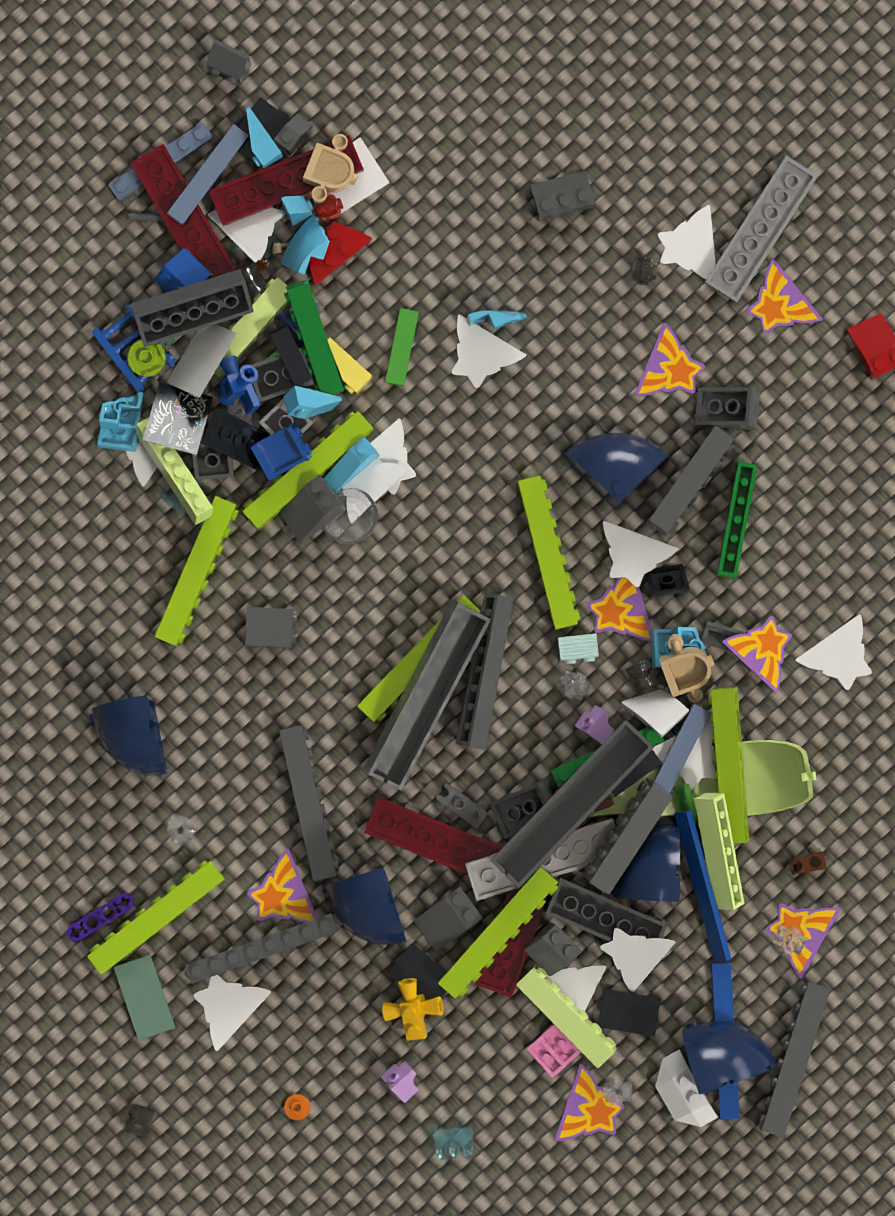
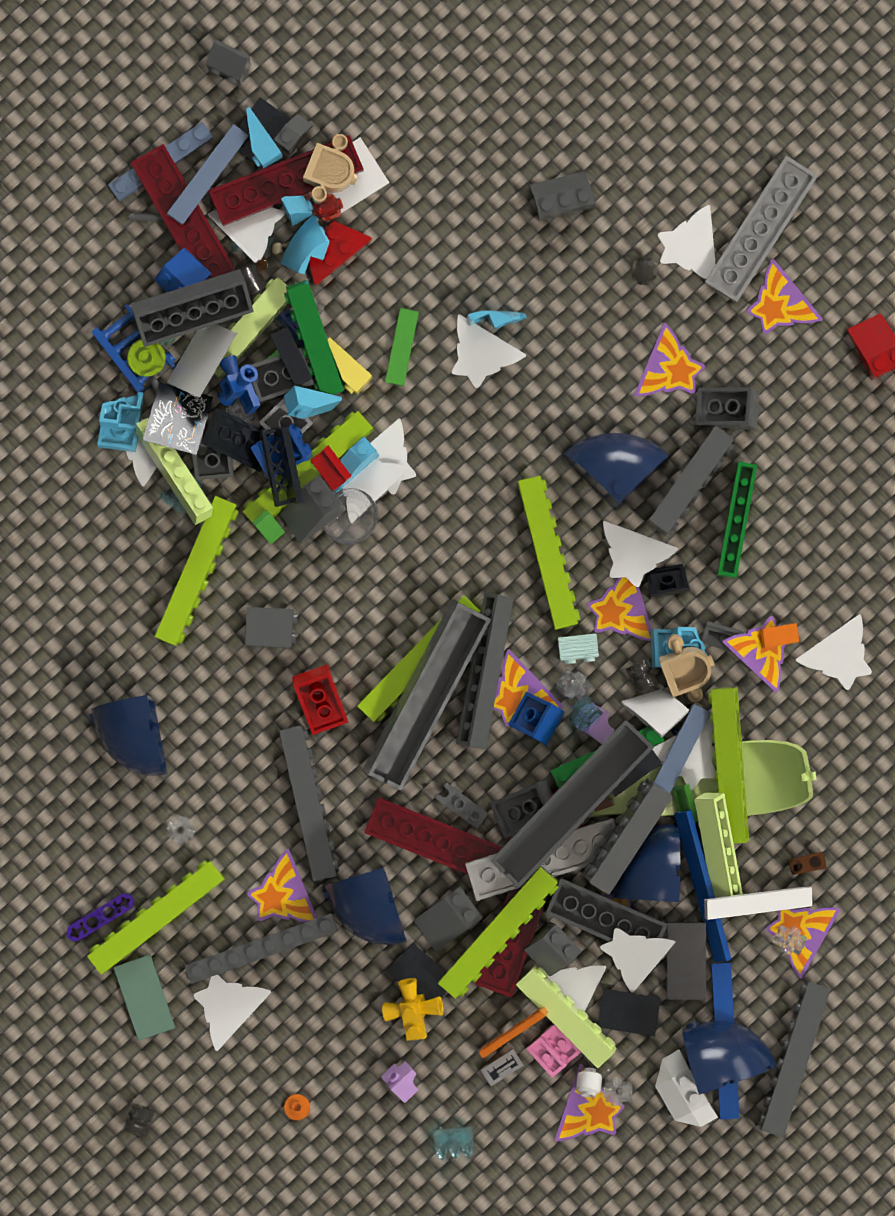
none -> bright green tile [252,510,285,544]
none -> black fence [259,426,304,507]
none -> red slope [292,664,349,735]
none -> red panel [311,445,352,491]
none -> orange tile [479,1007,548,1058]
none -> light grey tile [481,1049,524,1086]
none -> sticker [493,650,564,726]
none -> blue slope [508,692,565,746]
none -> clear light blue plate [570,695,603,731]
none -> white head [576,1068,602,1098]
none -> black tile [667,922,706,1000]
none -> white tile [704,886,812,920]
none -> orange tile [760,623,799,648]

